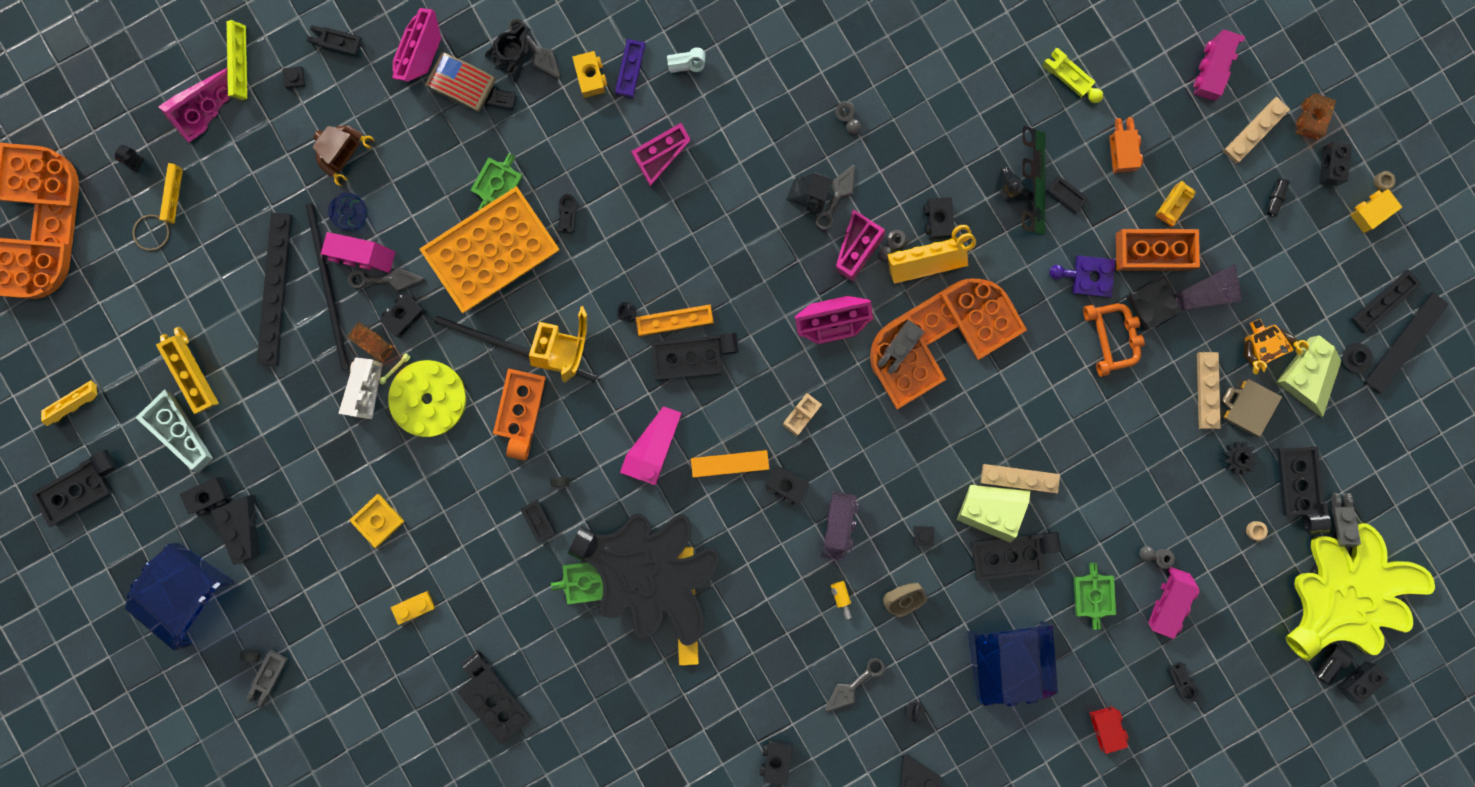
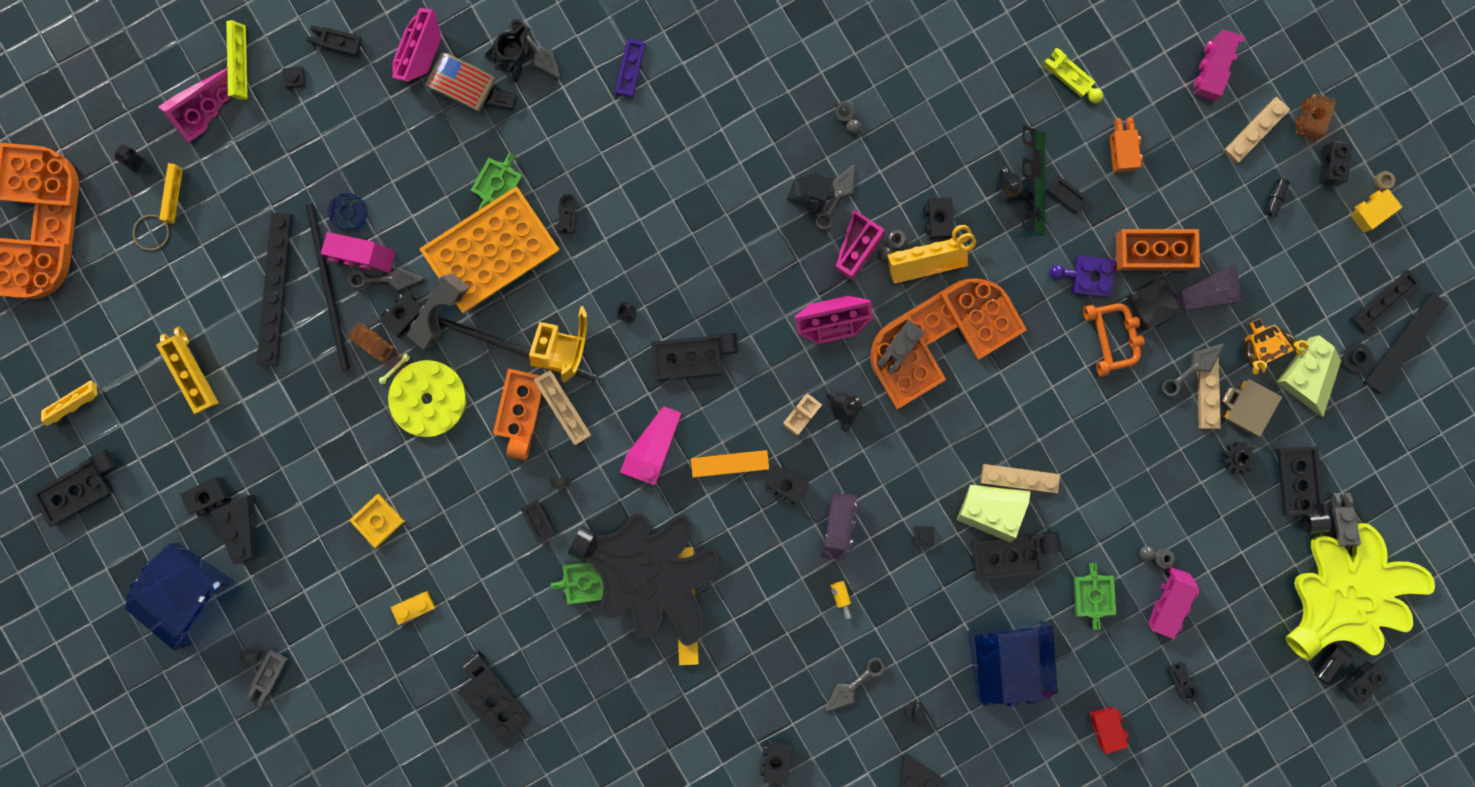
light aqua wedge [136,390,213,472] -> none
reddish brown torso [313,125,375,186] -> none
white wedge [338,358,383,419] -> none
yellow brick [572,51,607,98] -> none
dark pink wedge [631,123,691,186] -> none
light orange tile [635,304,714,337] -> none
light aqua piece [667,48,706,73] -> none
dark tan piece [883,583,927,618] -> none
yellow hinge [1155,181,1196,227] -> none
tan tile [1246,521,1268,541] -> none
none -> dark grey arch [407,273,470,350]
none -> tan plate [534,369,591,445]
none -> black rock [827,391,862,431]
none -> dark grey piece [1161,344,1224,397]

